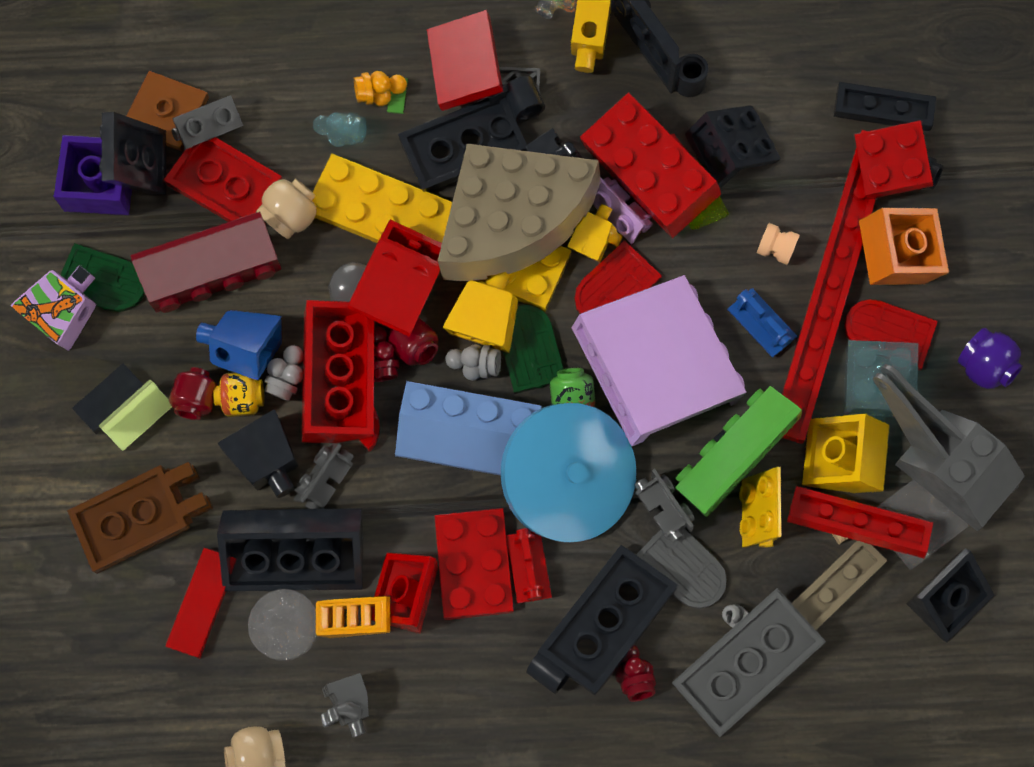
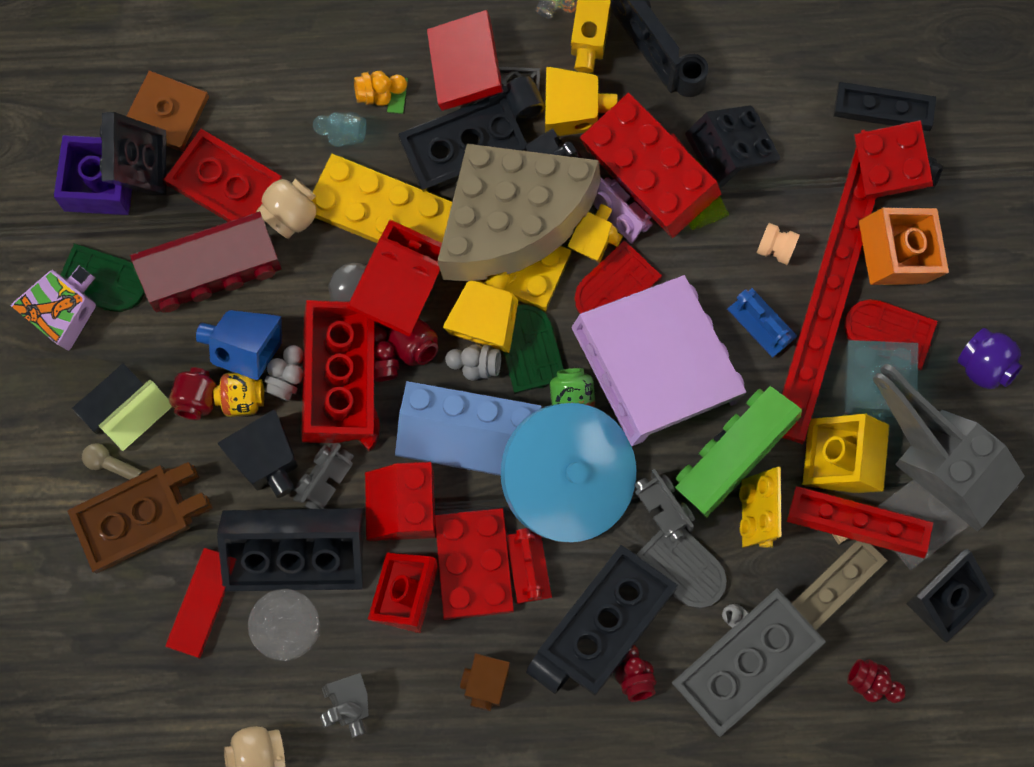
dark grey hinge [171,95,243,149] -> none
light orange slope [316,596,390,638] -> none
none -> dark tan bar [82,443,144,480]
none -> red slope [365,462,436,541]
none -> reddish brown brick [460,653,510,711]
none -> yellow torso [545,67,617,136]
none -> dark red piece [847,659,906,703]

